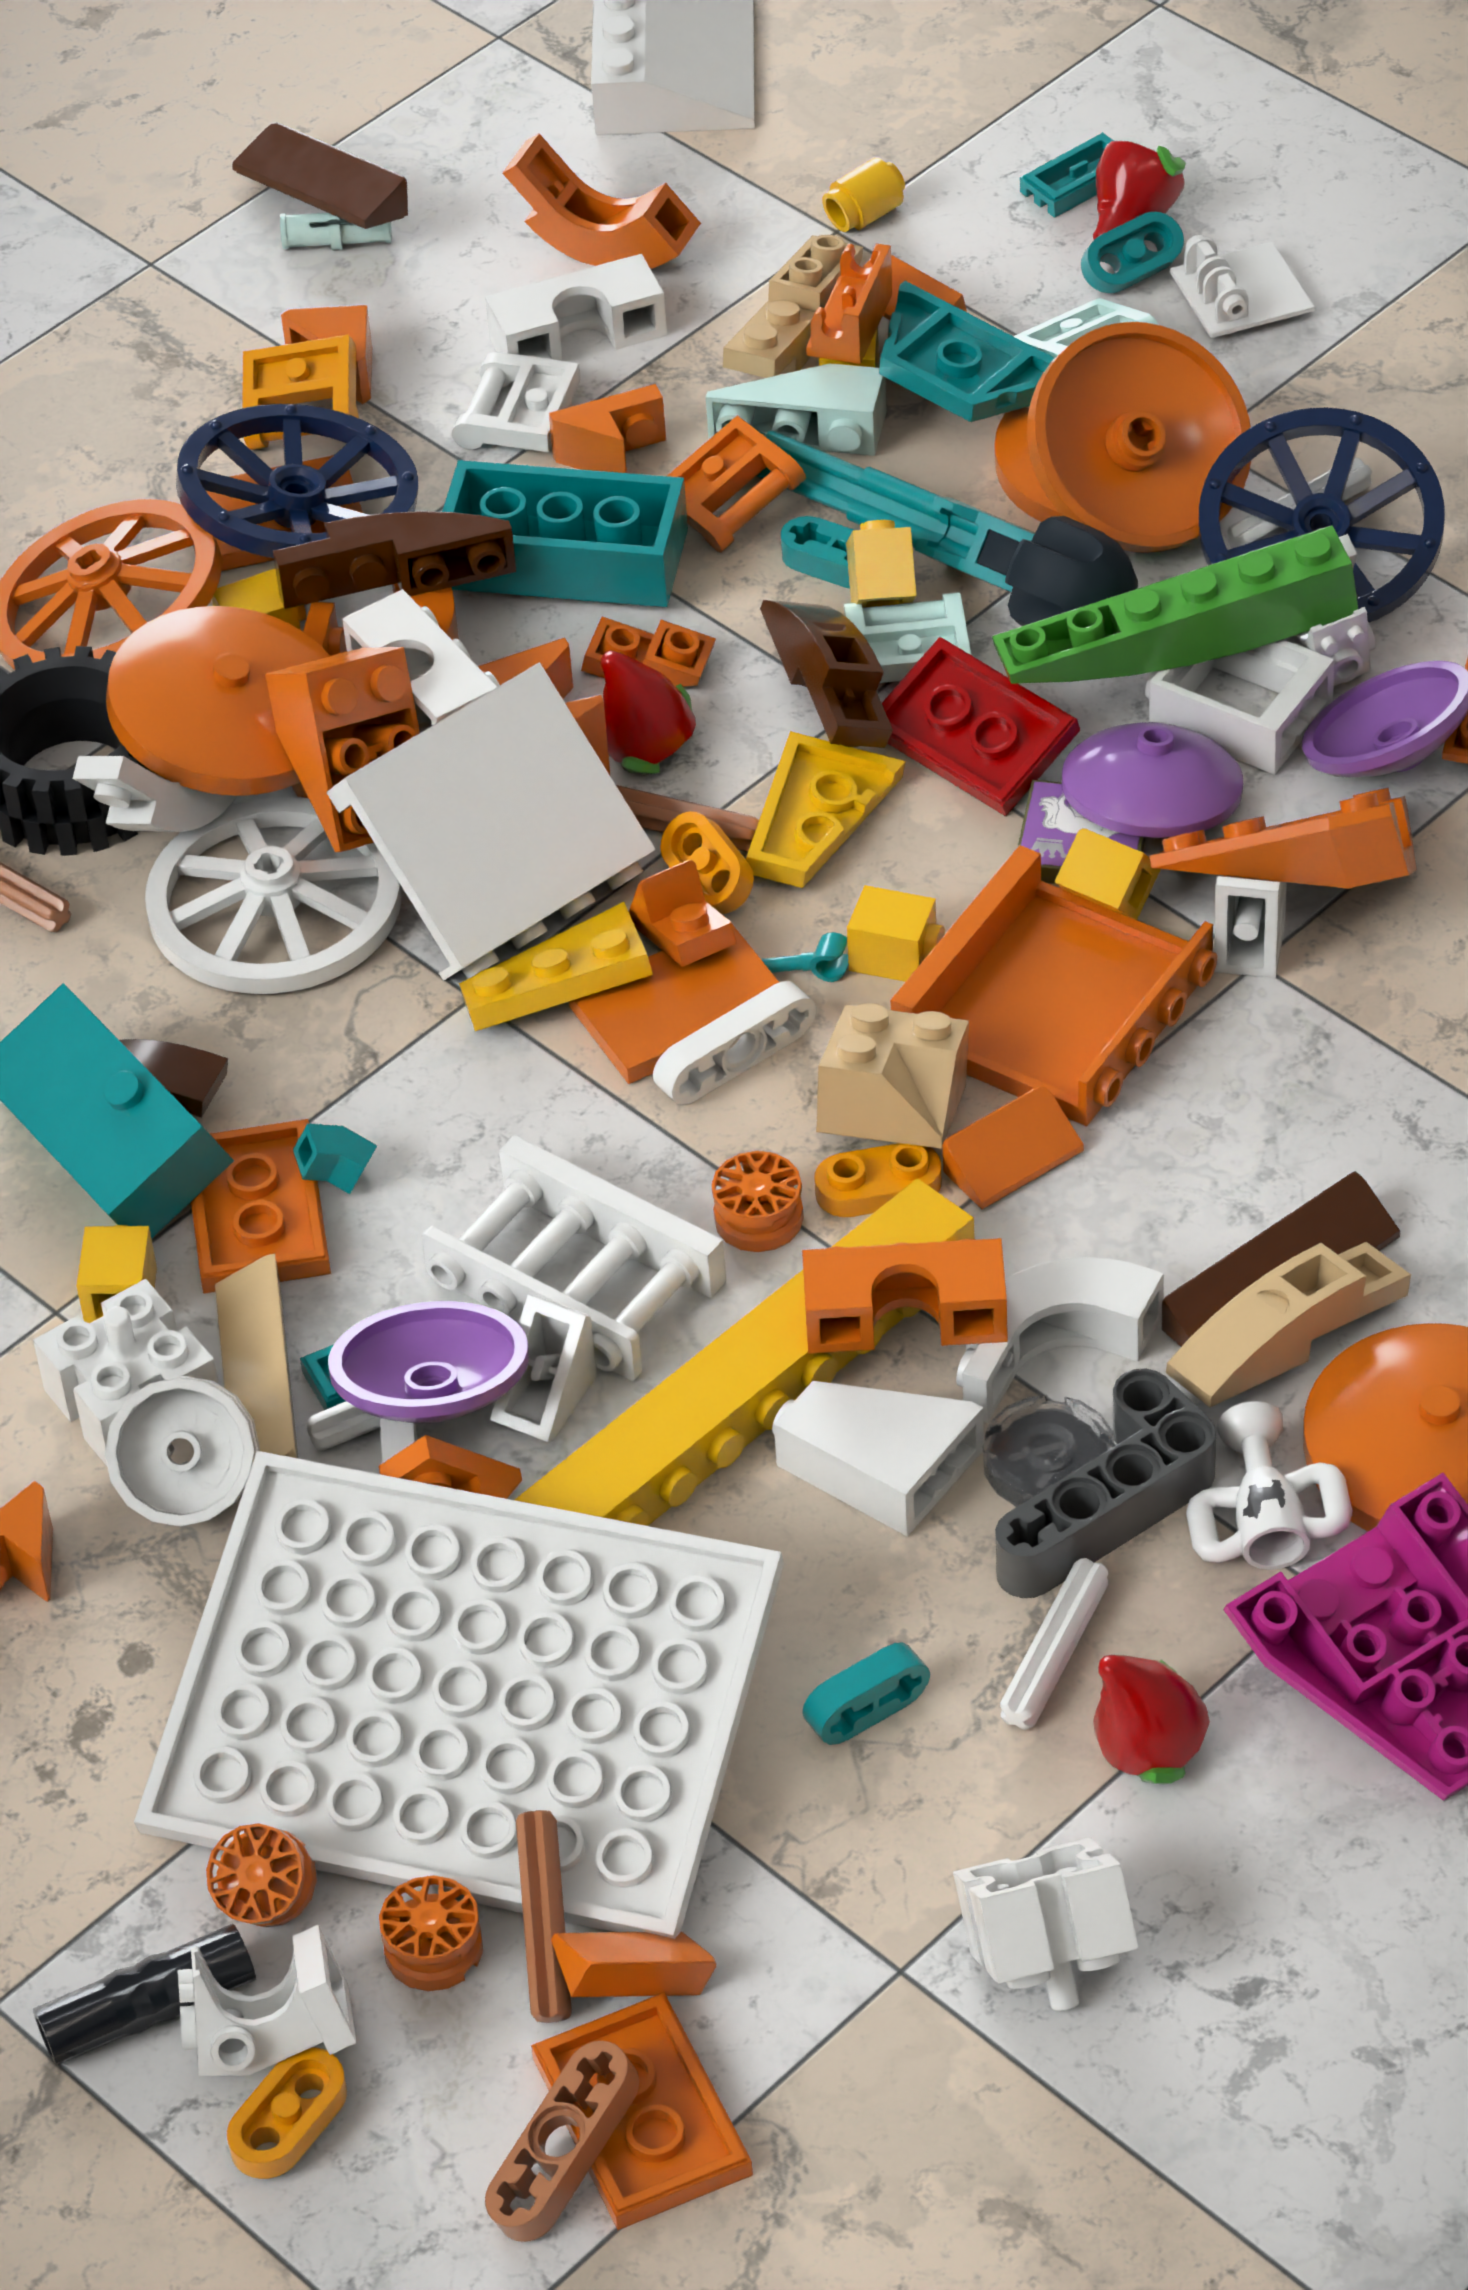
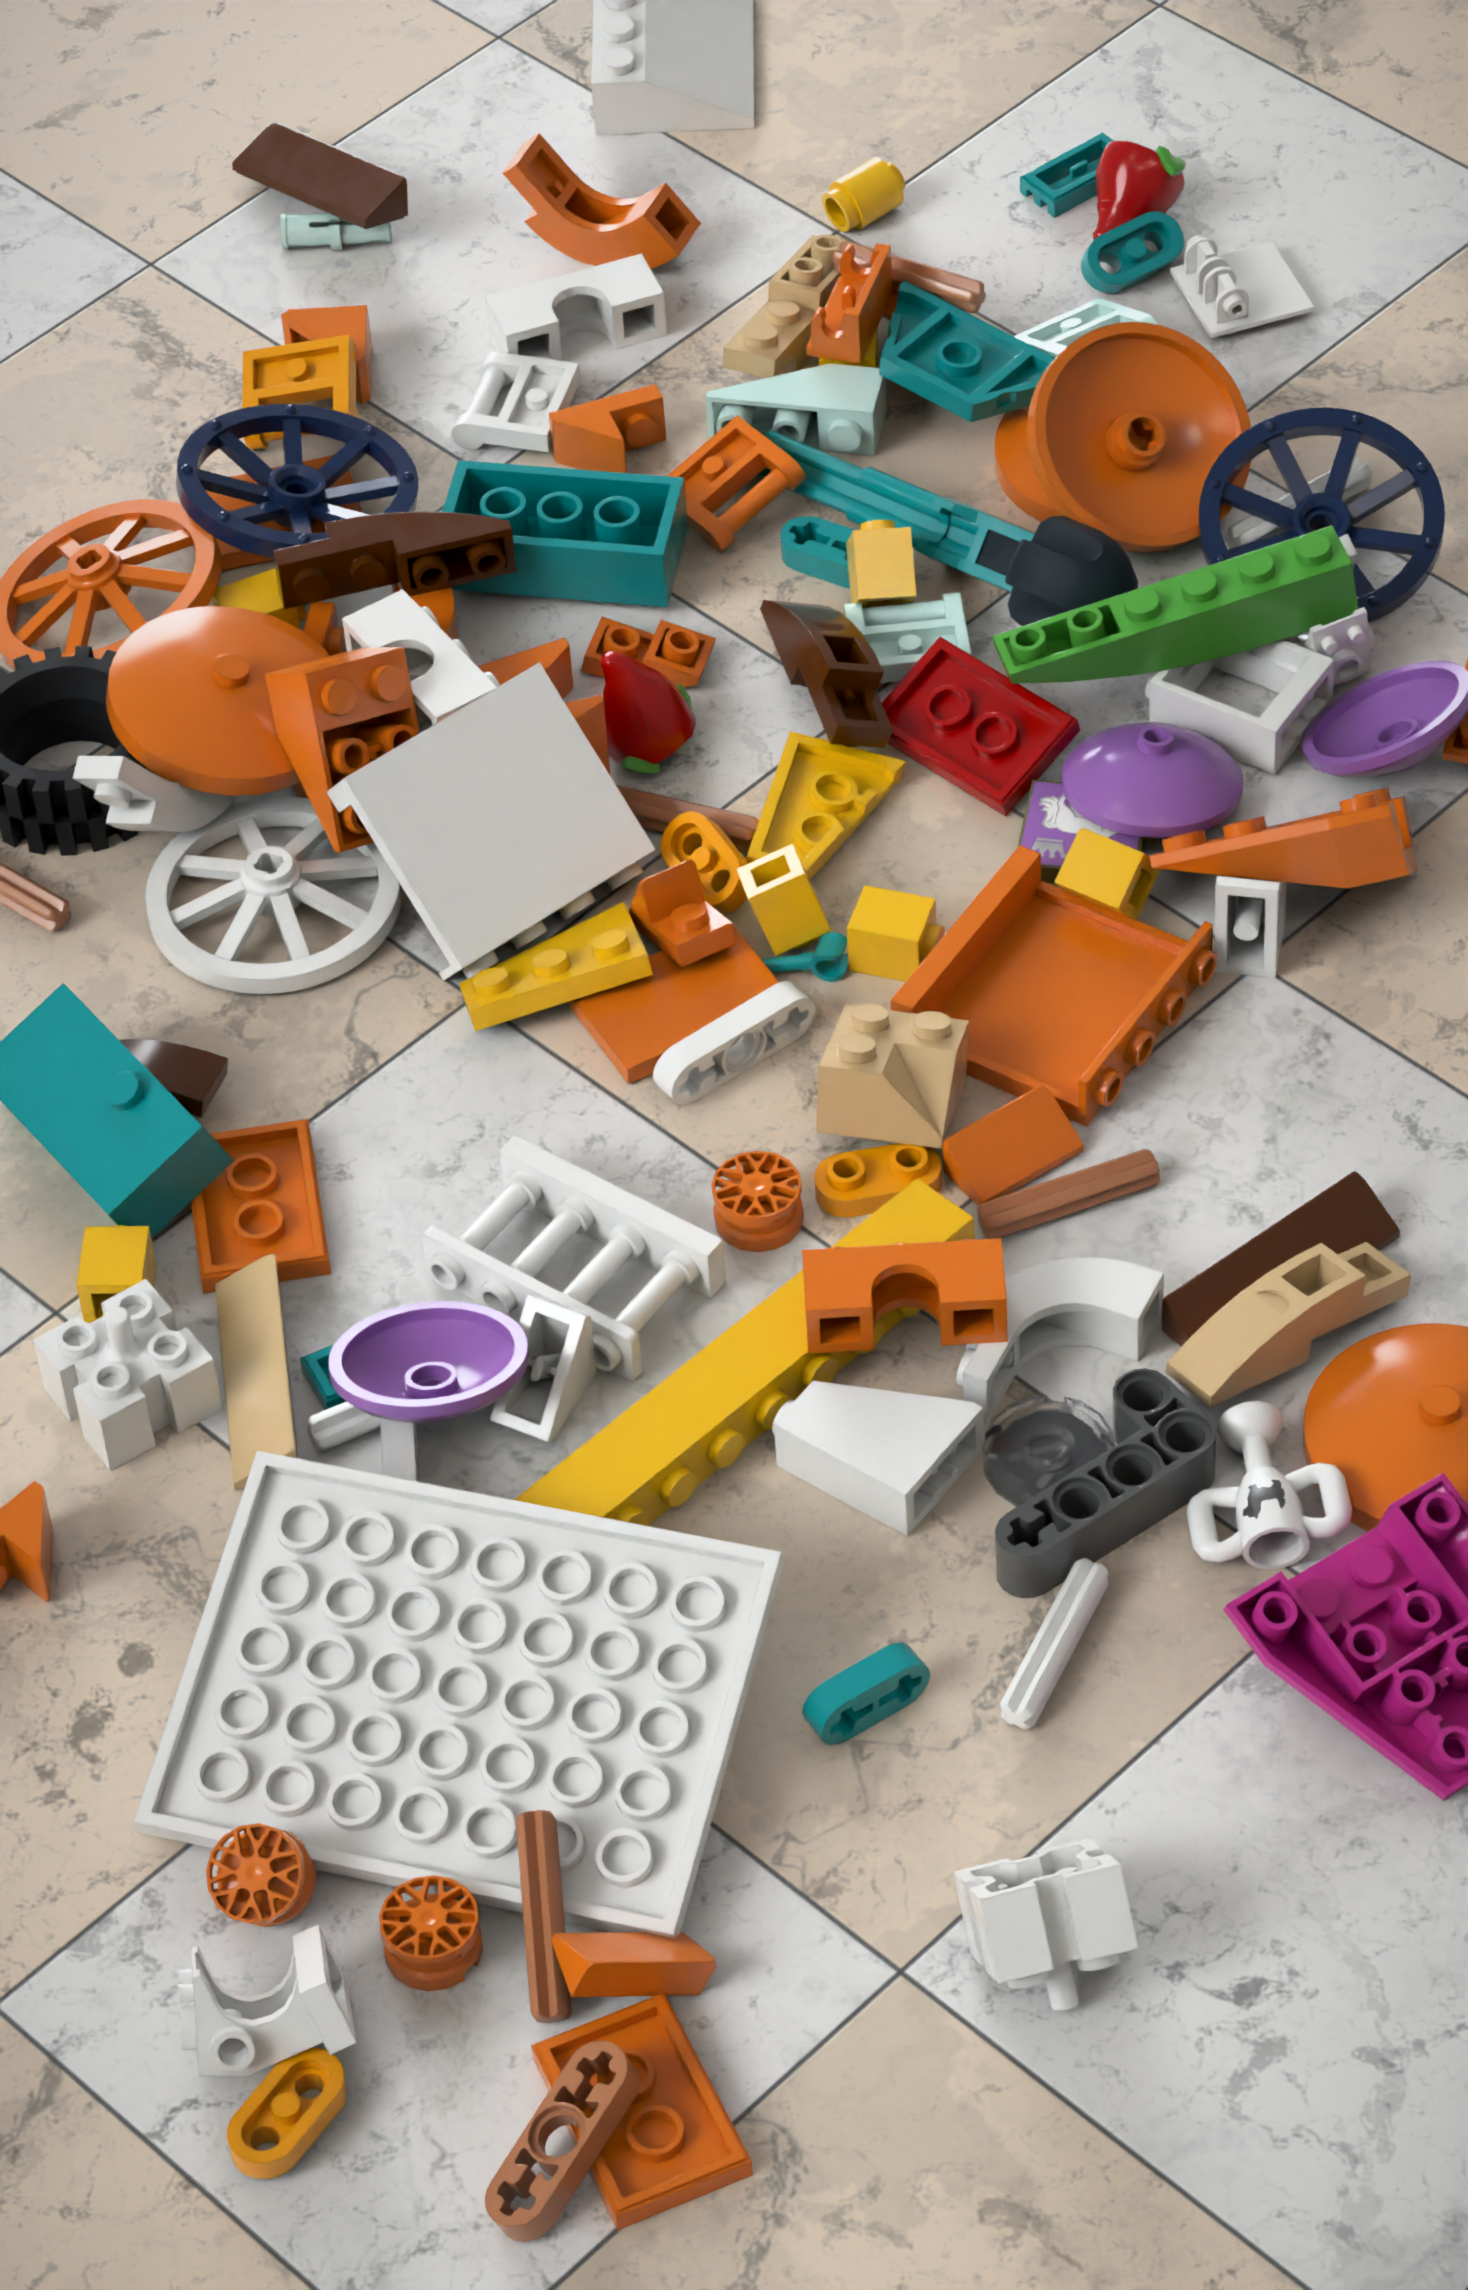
black axle [33,1923,256,2066] -> none
white wheel [105,1376,260,1527] -> none
teal piece [293,1123,378,1194] -> none
orange slope [378,1435,522,1499] -> none
red hat [1093,1655,1210,1785] -> none
none -> yellow brick [737,844,831,956]
none -> nougat axle [832,241,986,314]
none -> nougat axle [977,1149,1160,1239]

